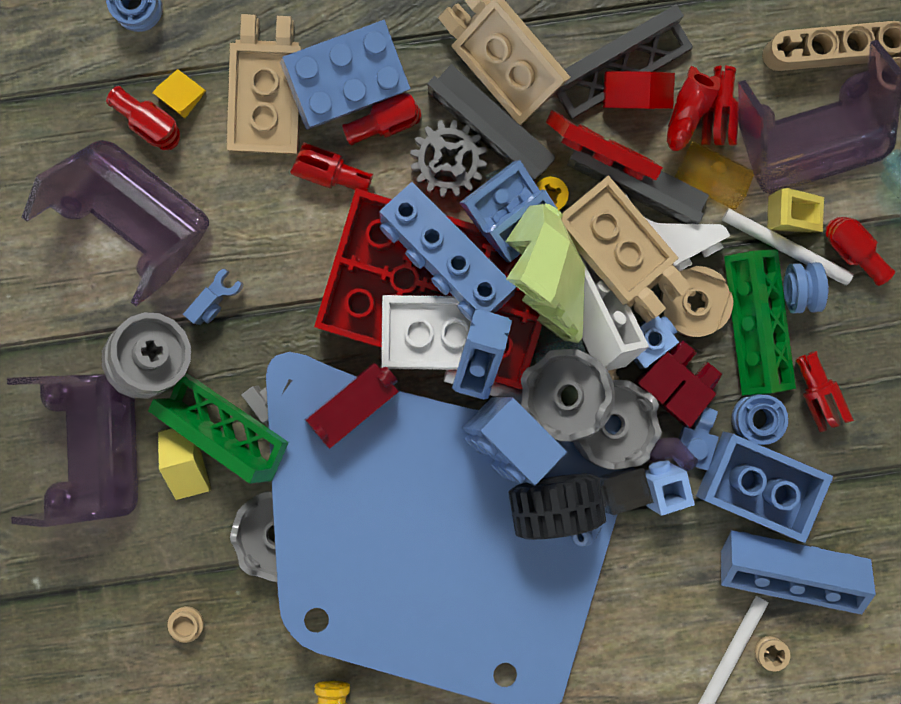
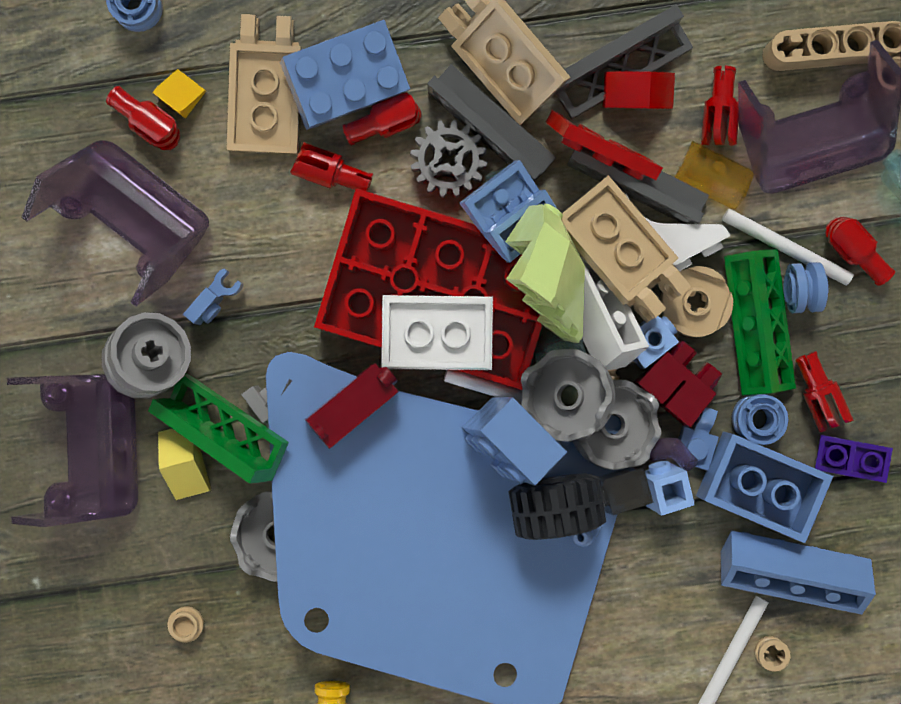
medium blue brick [379,182,516,321] -> none
medium blue brick [452,309,512,400] -> none
yellow wheel [536,176,569,211] -> none
red animal [667,66,720,151] -> none
light yellow slope [767,188,824,232] -> none
none -> dark purple slope [815,435,893,483]

